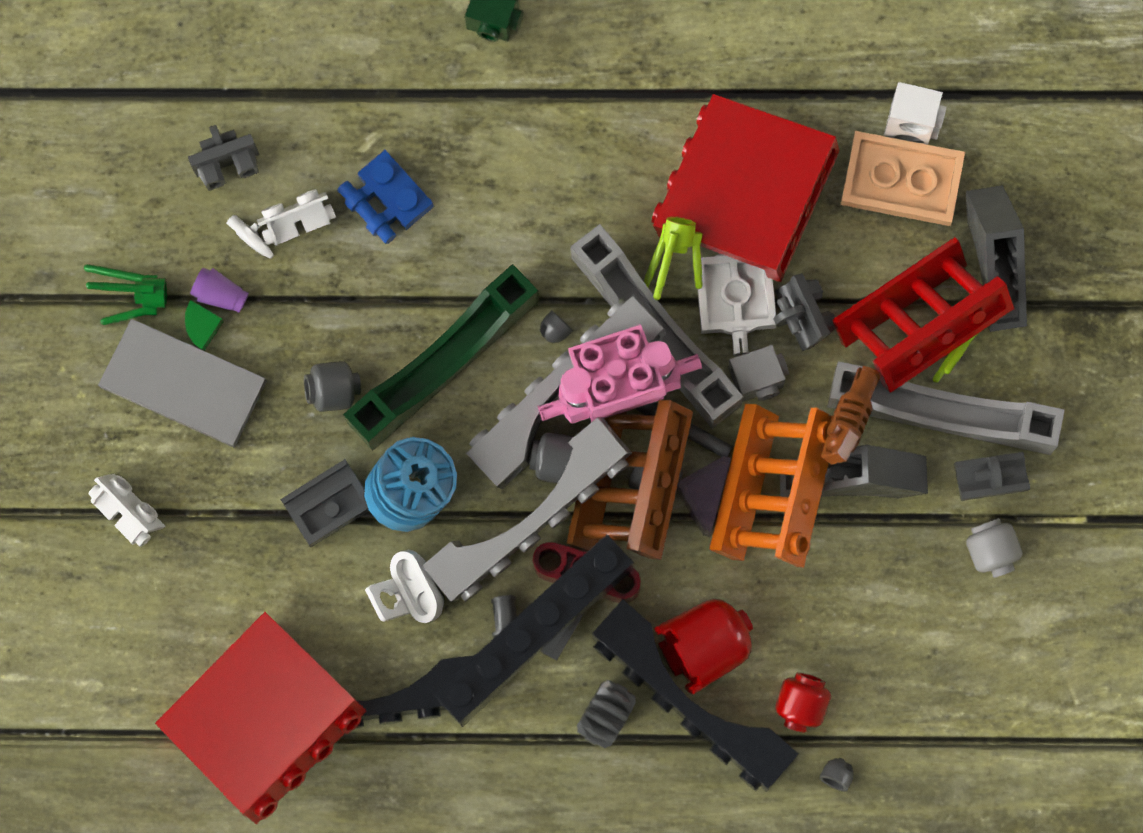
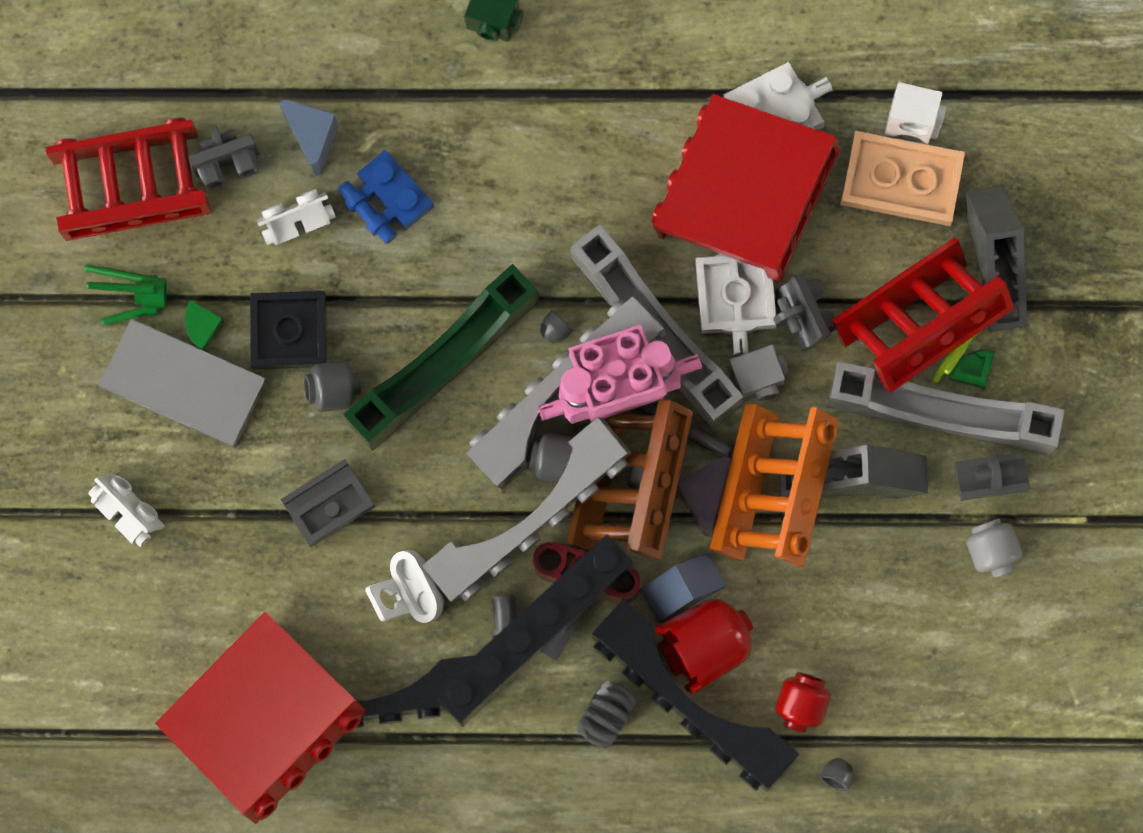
medium lavender cone [190,267,249,313] -> none
white helmet [227,215,274,259] -> none
dark azure wheel [364,437,457,532] -> none
lime plant [643,217,703,300] -> none
dark orange hinge [821,366,881,464] -> none
none -> red fence [45,118,211,241]
none -> black plate [250,291,327,370]
none -> sand blue slope [279,99,339,176]
none -> sand blue slope [641,553,726,623]
none -> white plate [724,62,833,130]
none -> green tile [948,350,995,389]

